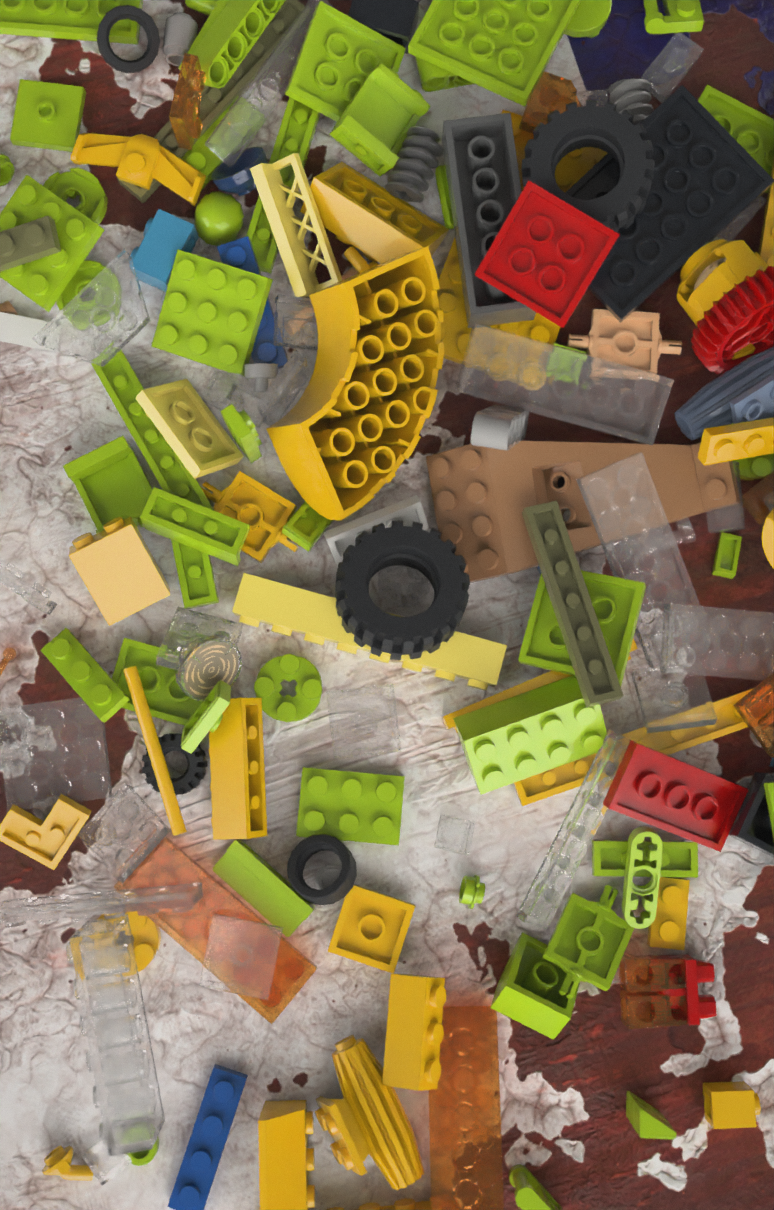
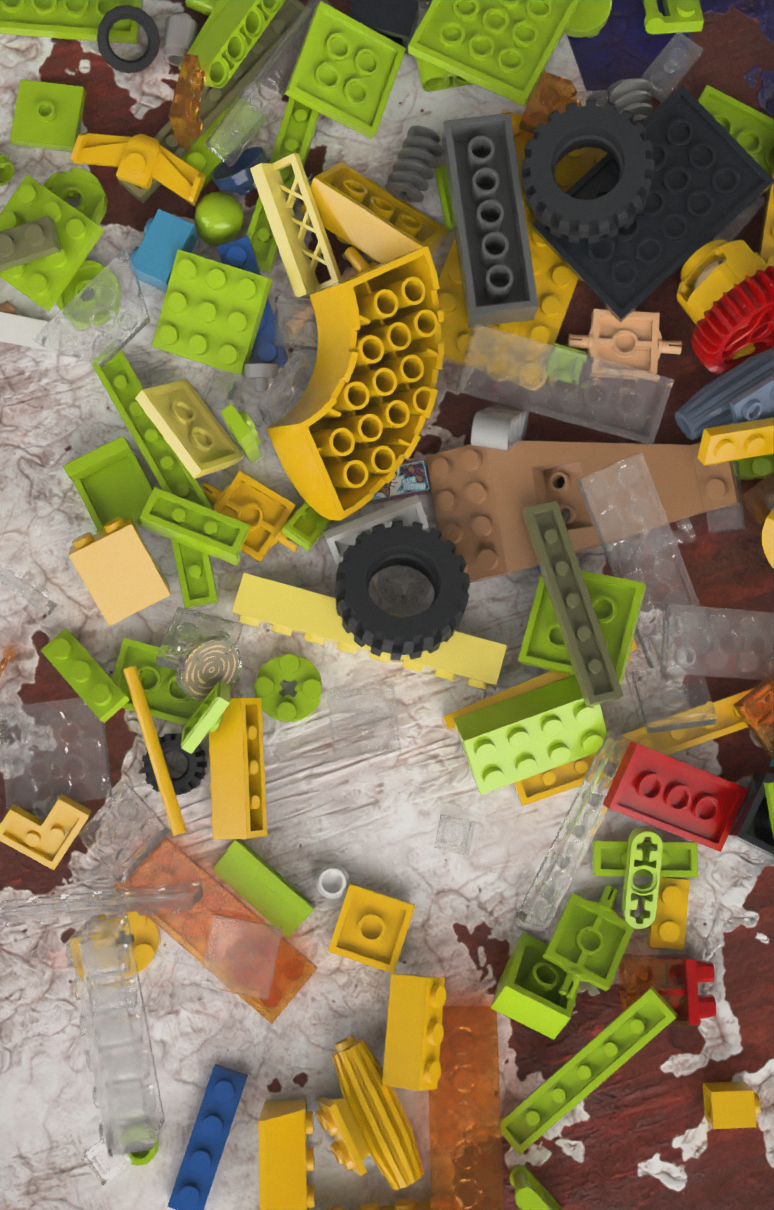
yellow plate [42,1145,94,1181] -> none
black tyre [287,834,357,905] -> none
lime plate [296,767,405,846] -> none
lime panel [329,63,431,177] -> none
lime plate [459,875,485,909] -> none
red plate [474,180,620,328] -> none
lime slope [626,1091,676,1140] -> none
lime piece [712,532,742,579] -> none
none -> tile [366,458,431,505]
none -> lime plate [496,986,677,1155]

